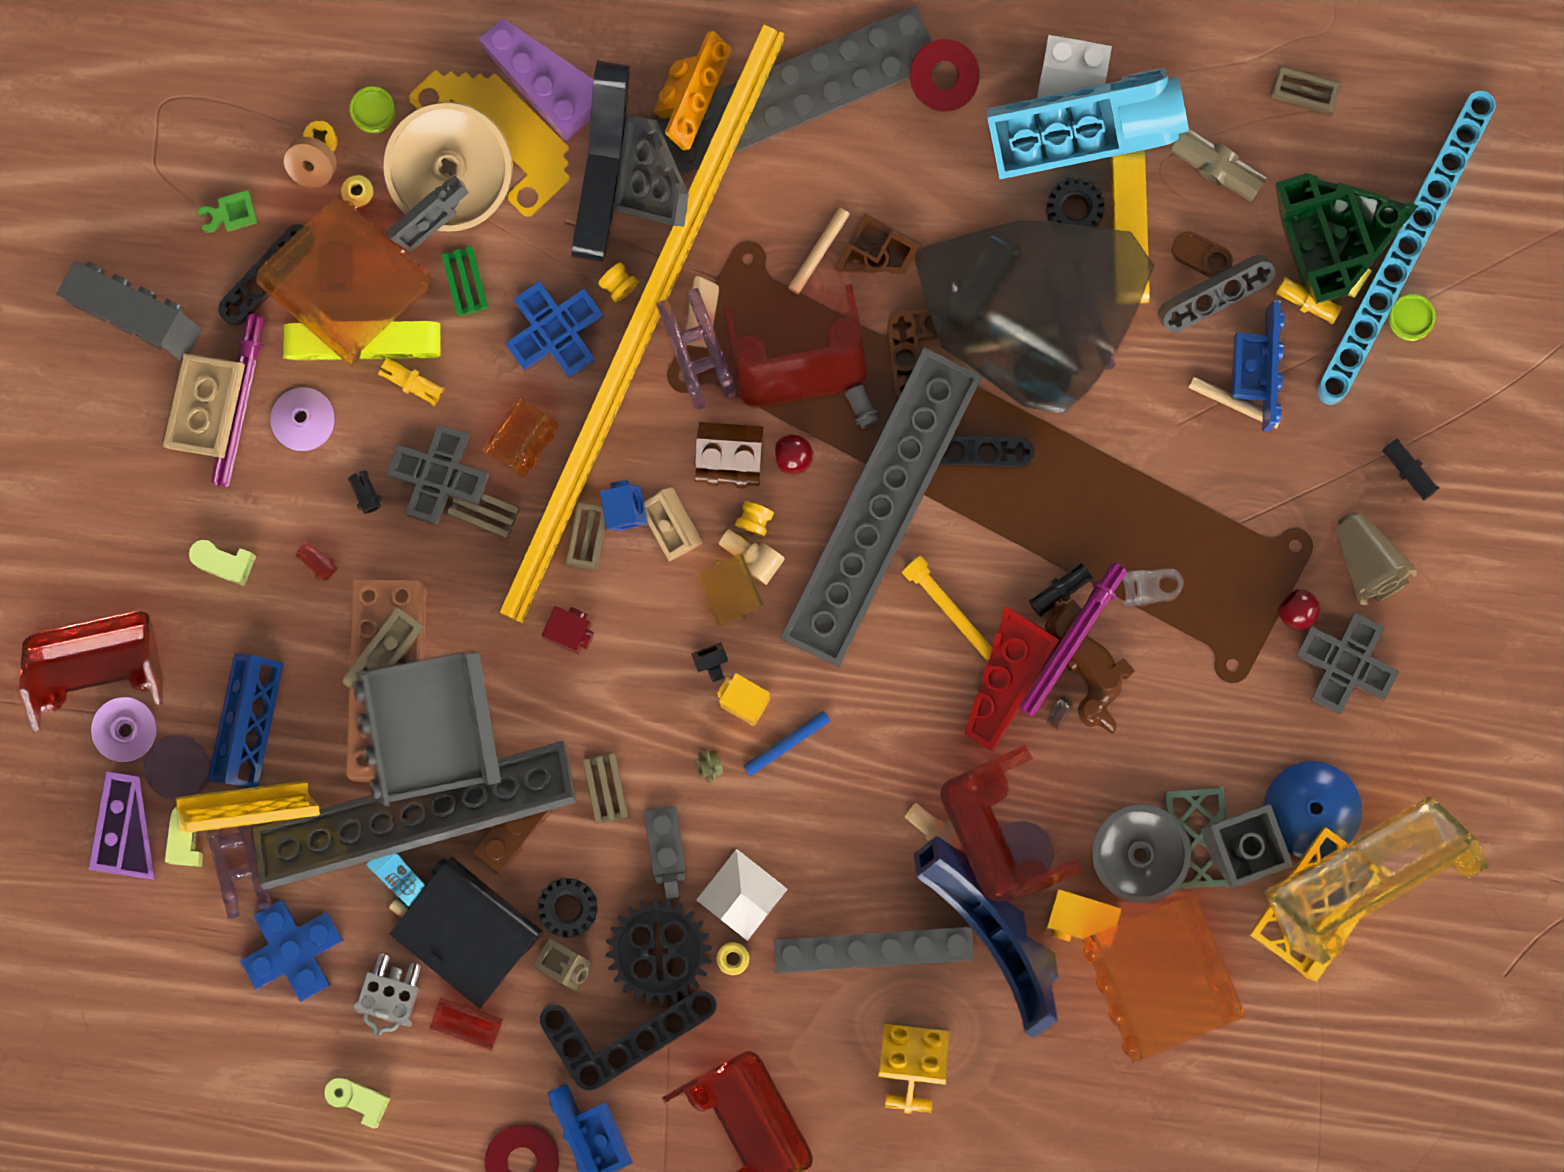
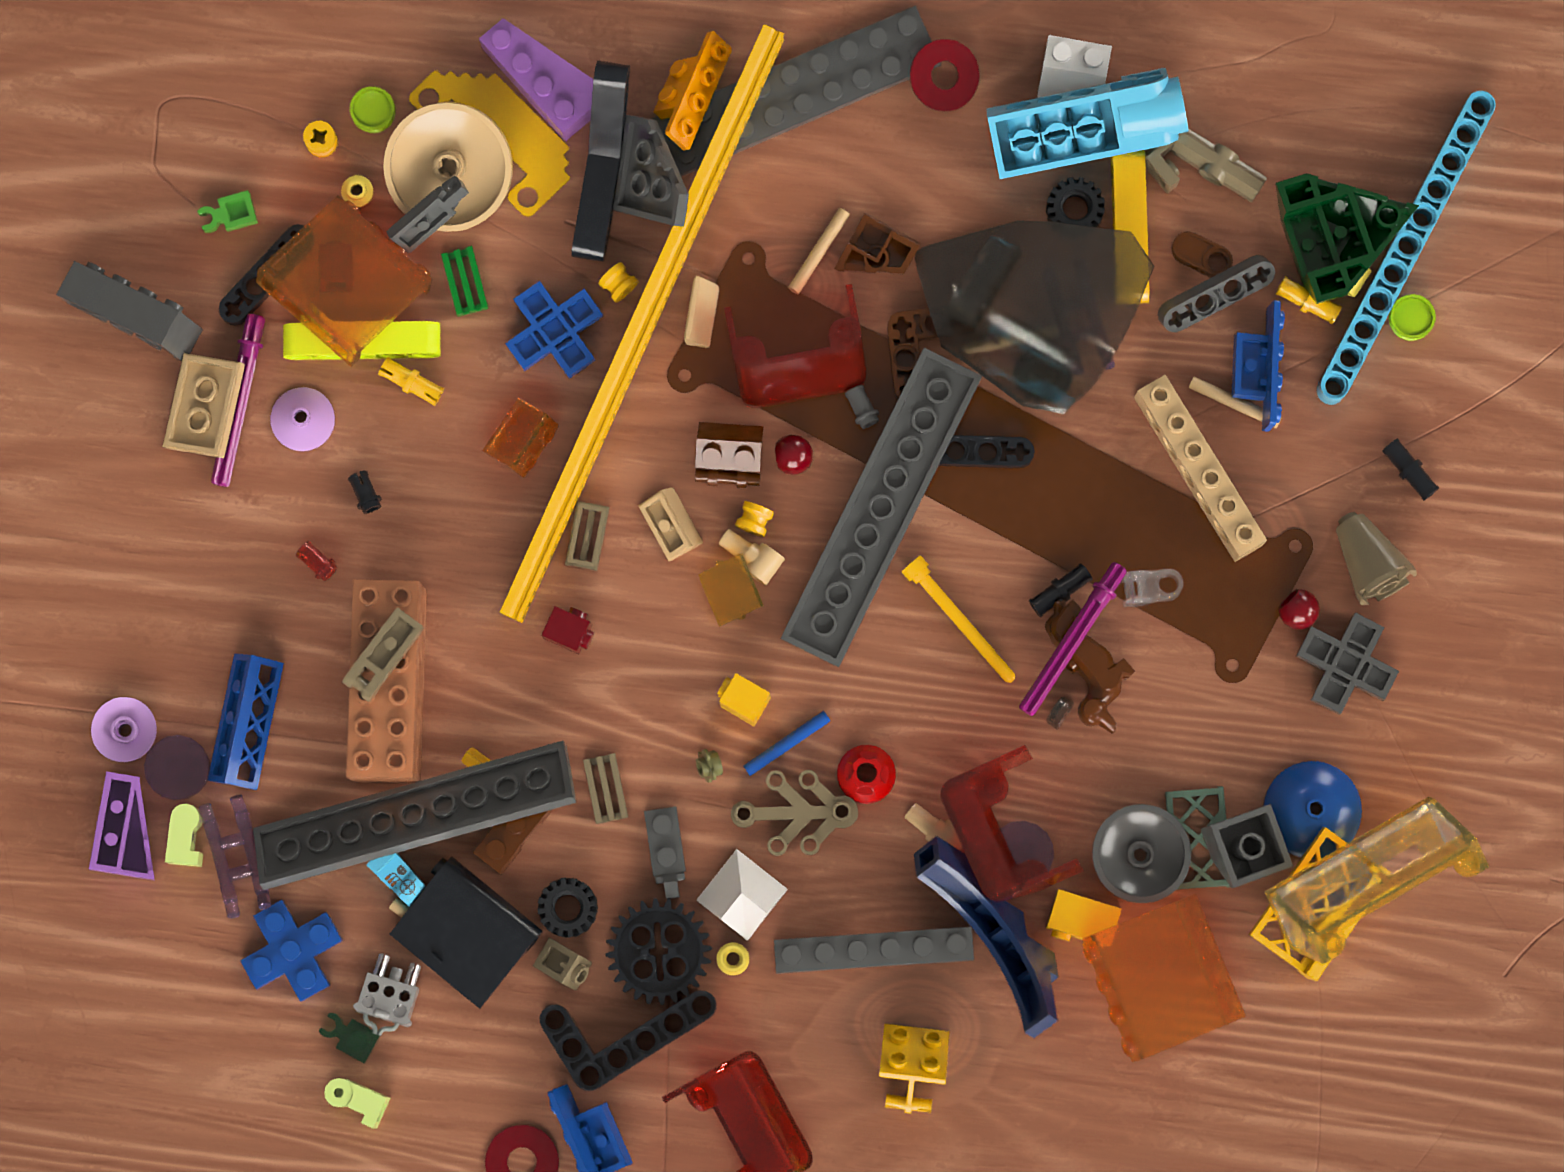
clear red windscreen [19,611,163,732] -> none
yellow fence [175,781,320,832] -> none
yellowish green leg [189,540,256,586] -> none
medium nougat piece [284,137,337,188] -> none
dark grey panel [353,650,501,806] -> none
dark grey plate [386,424,489,526] -> none
clear red brick [429,998,503,1051] -> none
dark tan tile [447,493,520,539] -> none
blue brick [600,480,648,531] -> none
piece [656,288,736,409] -> none
black tile [691,642,729,683] -> none
red wing [964,606,1061,751] -> none
dark tan tile [1270,65,1341,116] -> none
none -> clear green plate [319,1013,381,1064]
none -> dark tan plant [731,770,858,856]
none -> red piece [837,745,896,804]
none -> tan brick [1134,375,1267,562]
none -> dark tan bracket [1145,142,1180,194]

